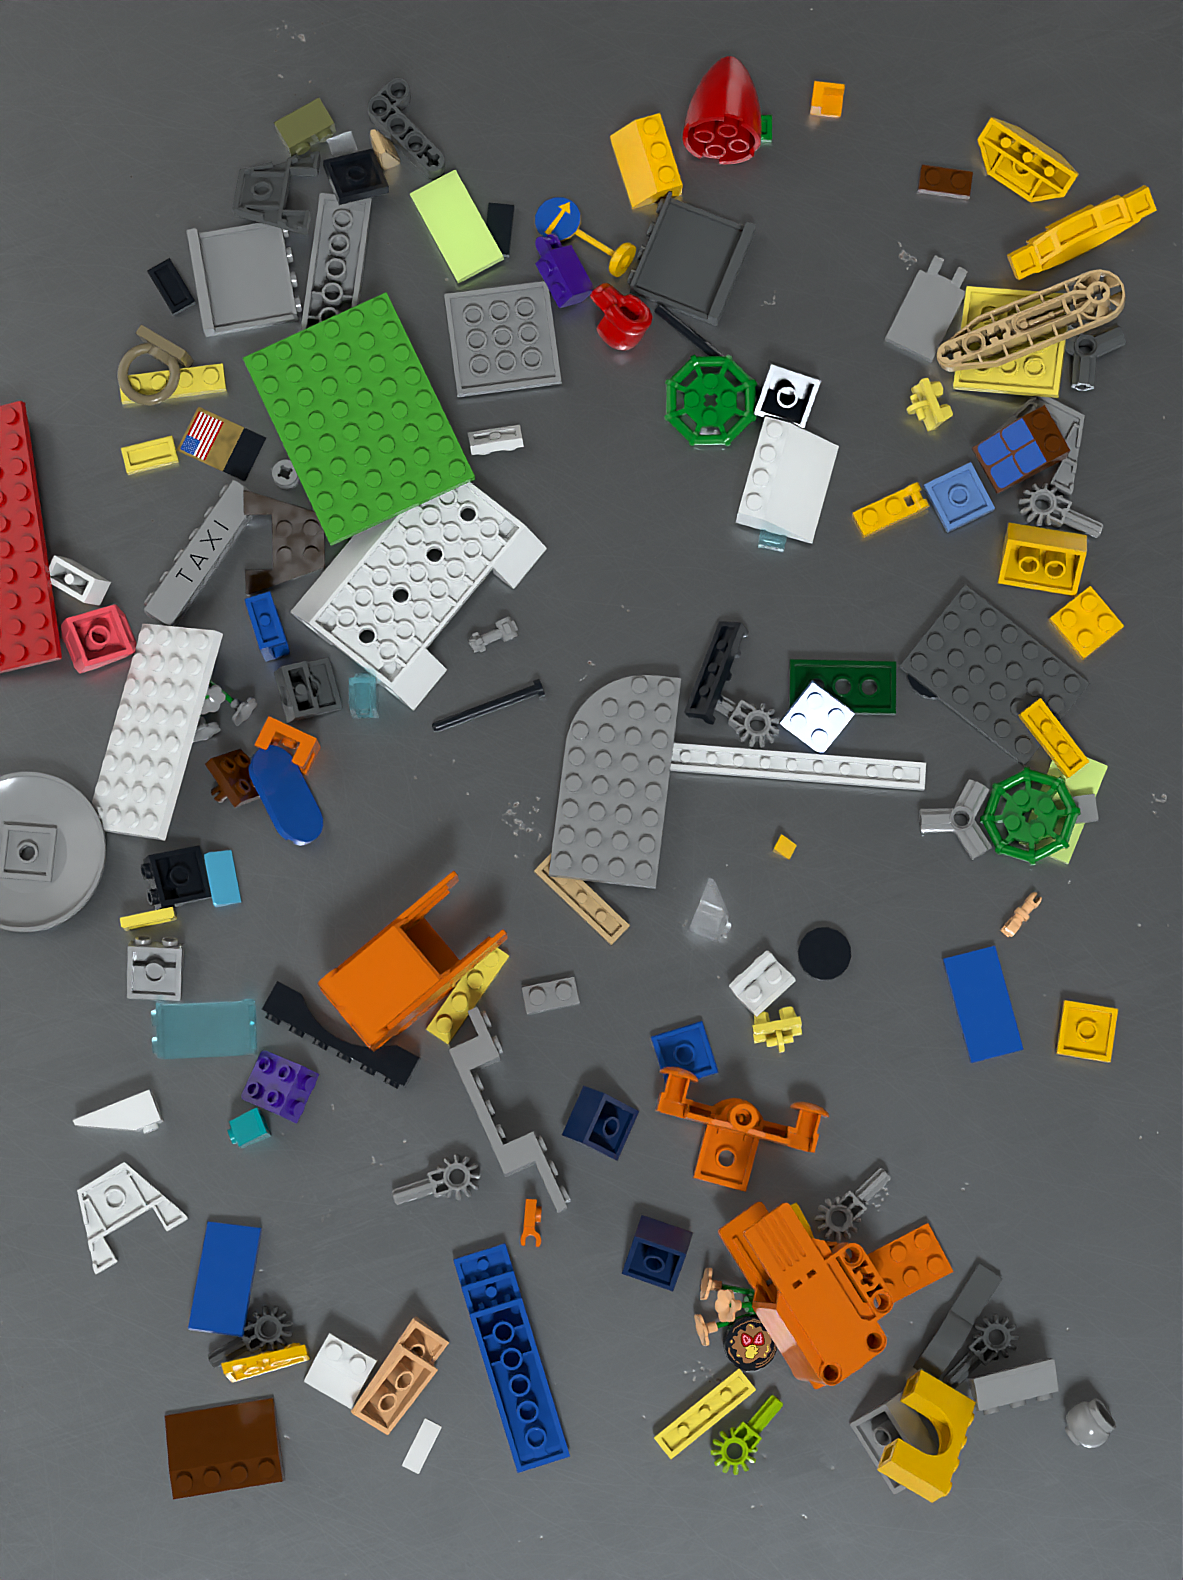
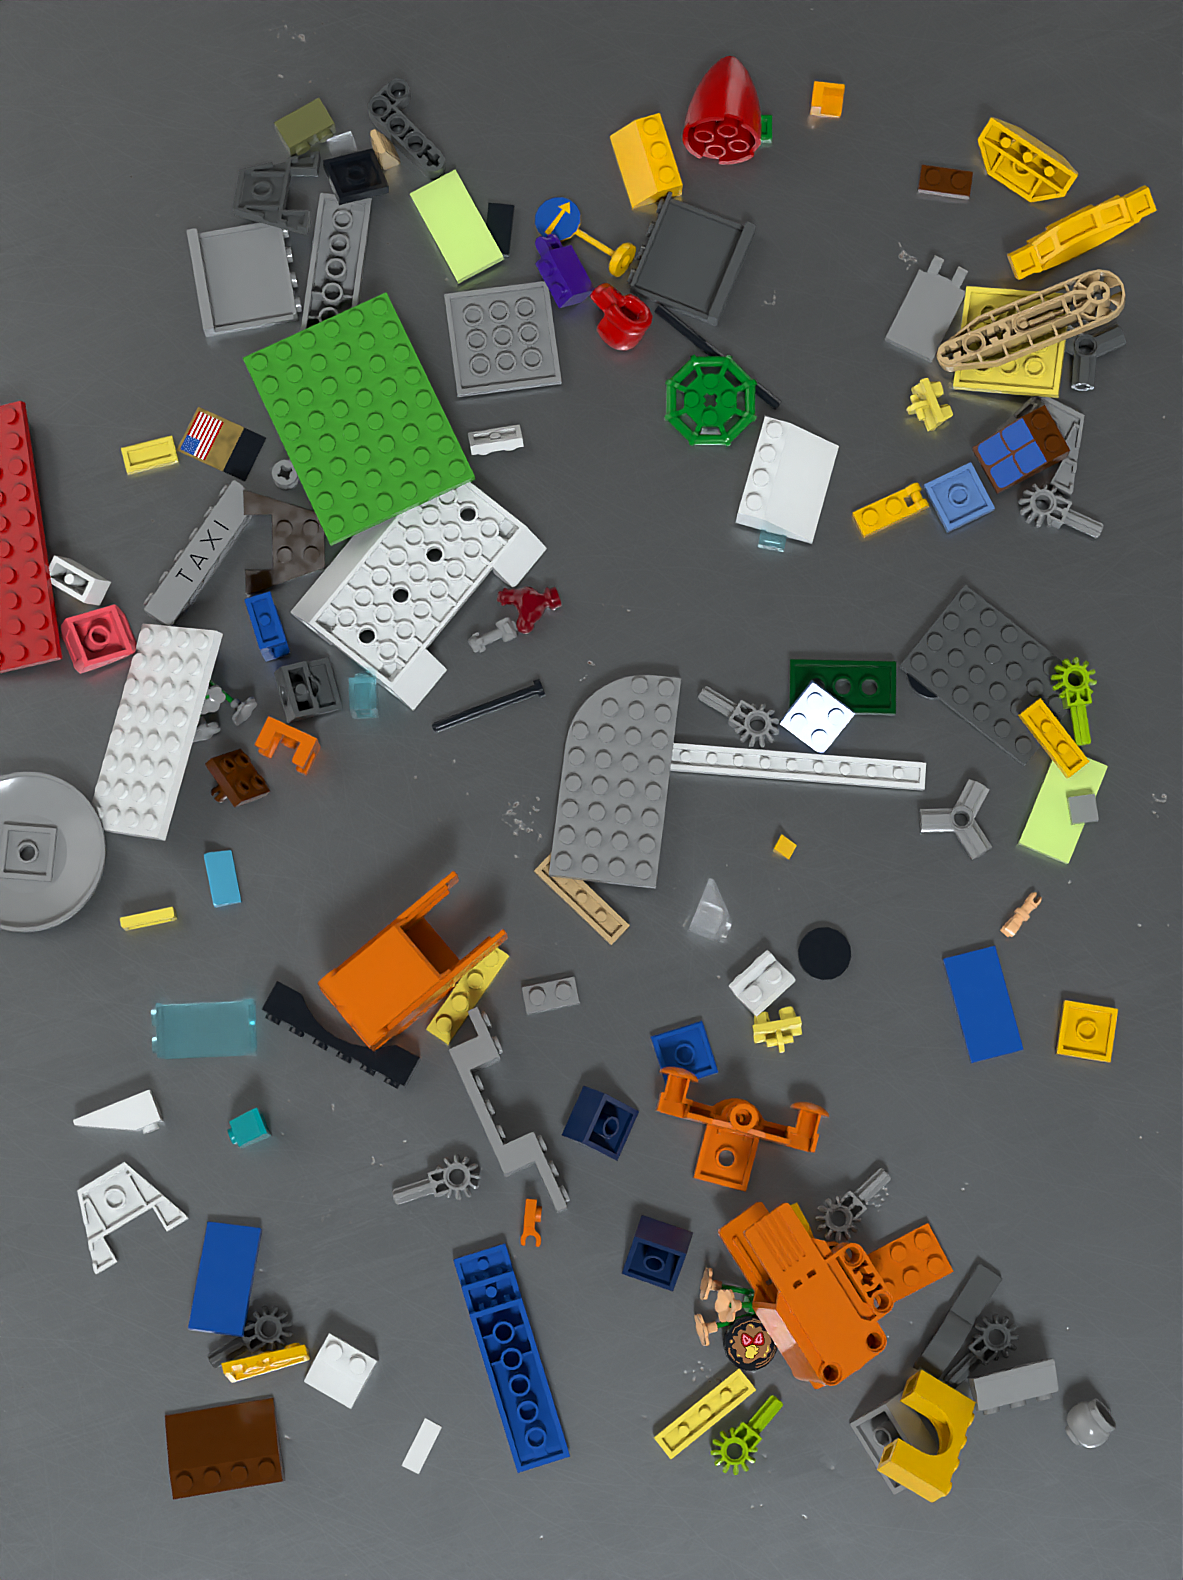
dark tan tile [117,325,194,405] -> none
light yellow plate [120,363,227,404] -> none
light grey plate [127,936,184,1001] -> none
black plate [141,845,212,910] -> none
black tile [147,258,196,316] -> none
dark purple bracket [241,1050,319,1124] -> none
blue tile [248,745,323,845] -> none
light nougat slope [351,1316,449,1435] -> none
black hinge [684,621,749,725] -> none
slope [754,360,821,429] -> none
green plate [980,767,1081,865] -> none
yellow slope [998,522,1087,596] -> none
yellow plate [1049,586,1124,660] -> none
none -> dark red animal [497,586,562,634]
none -> lime gear [1051,657,1097,746]

